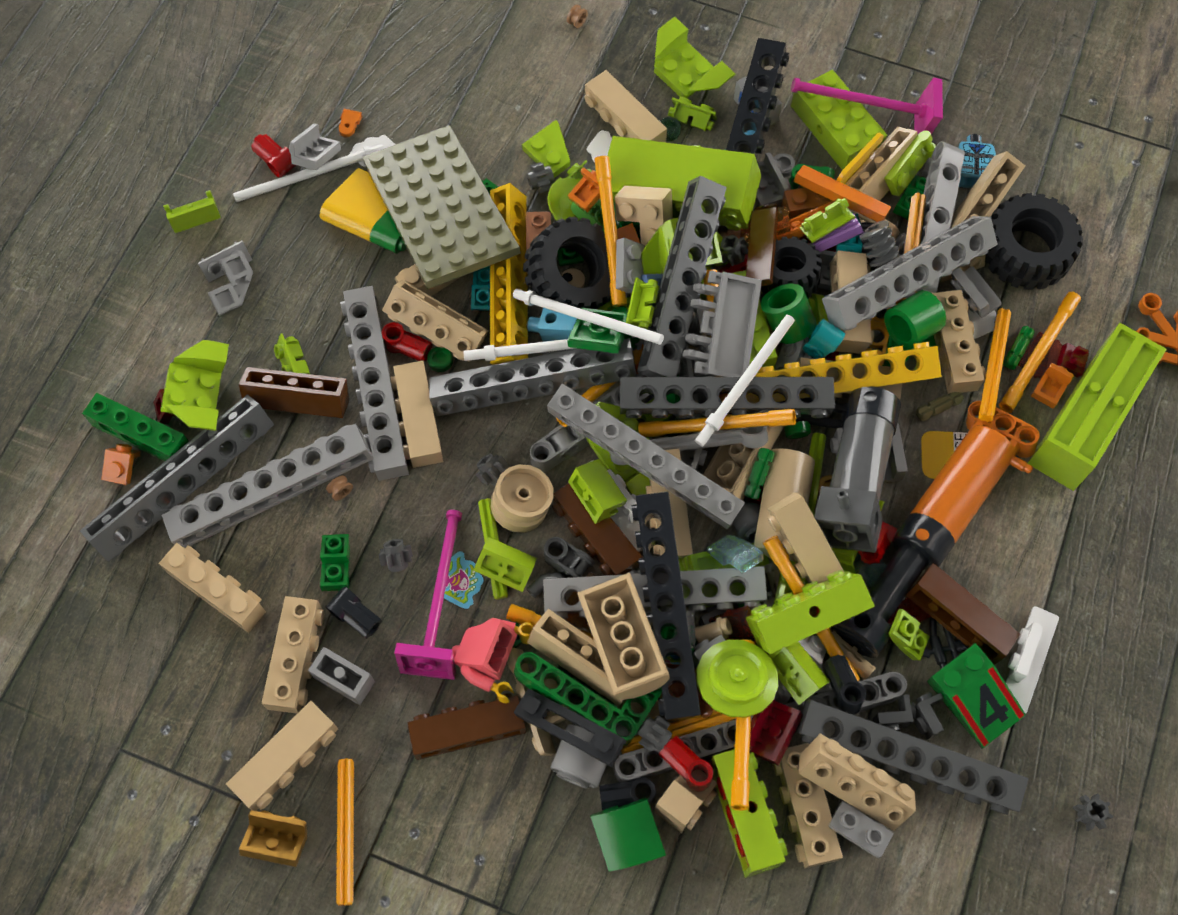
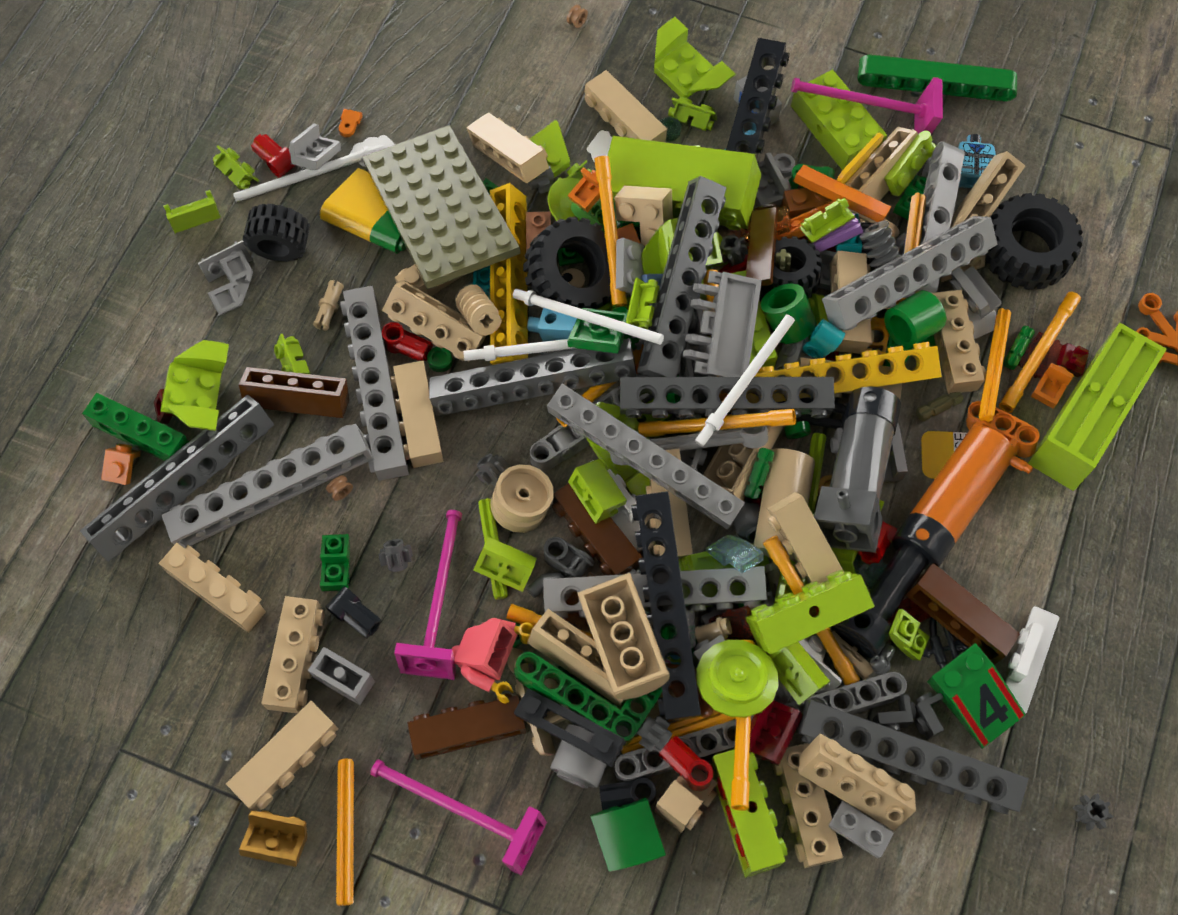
sticker [444,551,484,609] -> none
black piece [821,655,866,715] -> none
none -> lime hinge [213,145,260,190]
none -> black tyre [243,204,310,262]
none -> tan pin [313,280,344,331]
none -> dark pink tile [371,759,547,875]
none -> tan piece [456,285,502,336]
none -> brick [466,112,549,184]
none -> olive axle [775,249,791,272]
none -> green beam [858,55,1017,101]
none -> dark grey arm [870,643,896,675]

